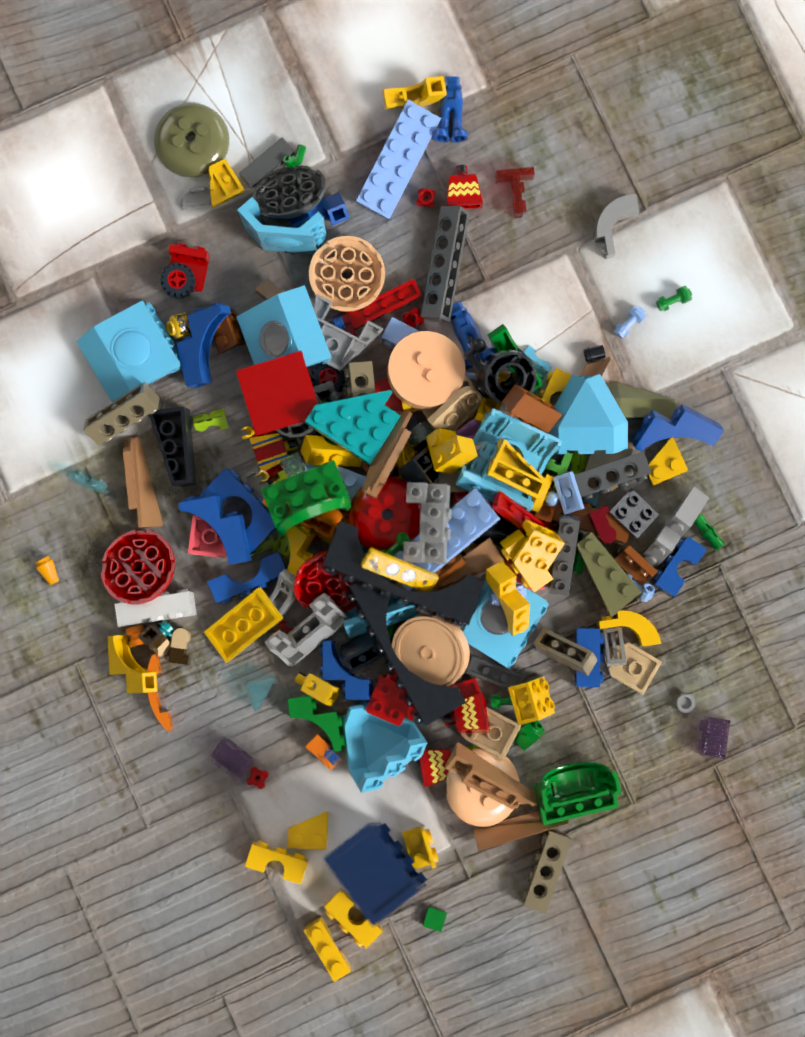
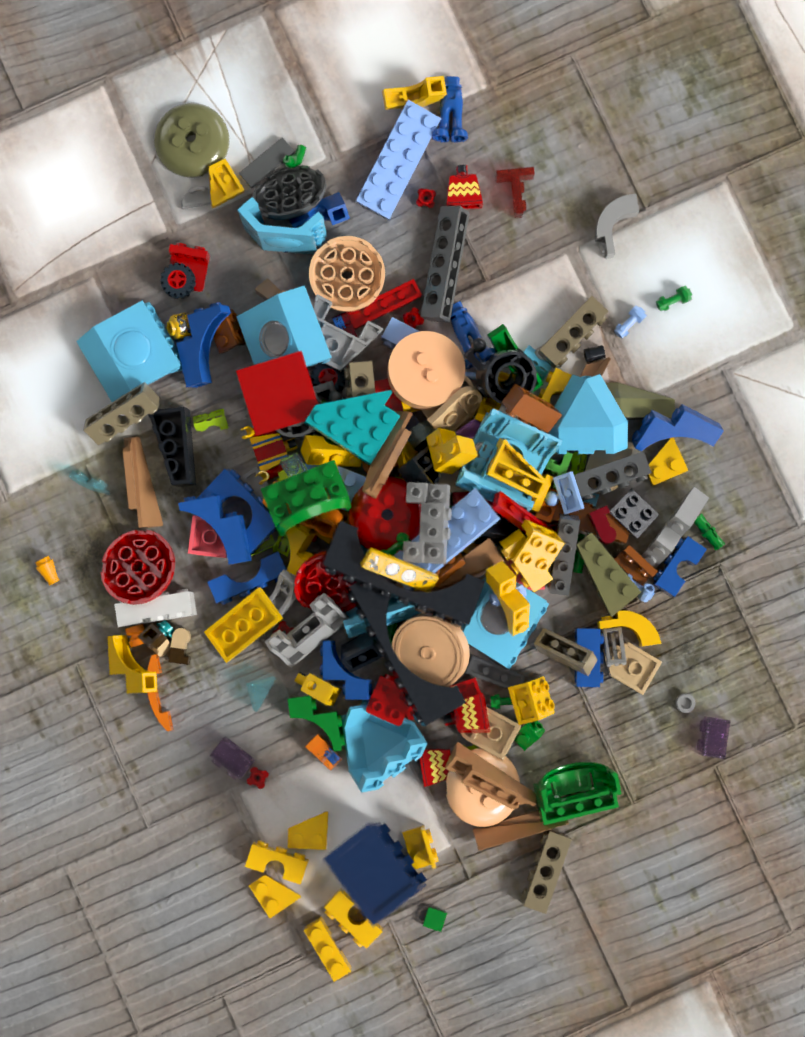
none -> yellow wing [249,874,302,918]
none -> dark tan brick [538,296,608,368]

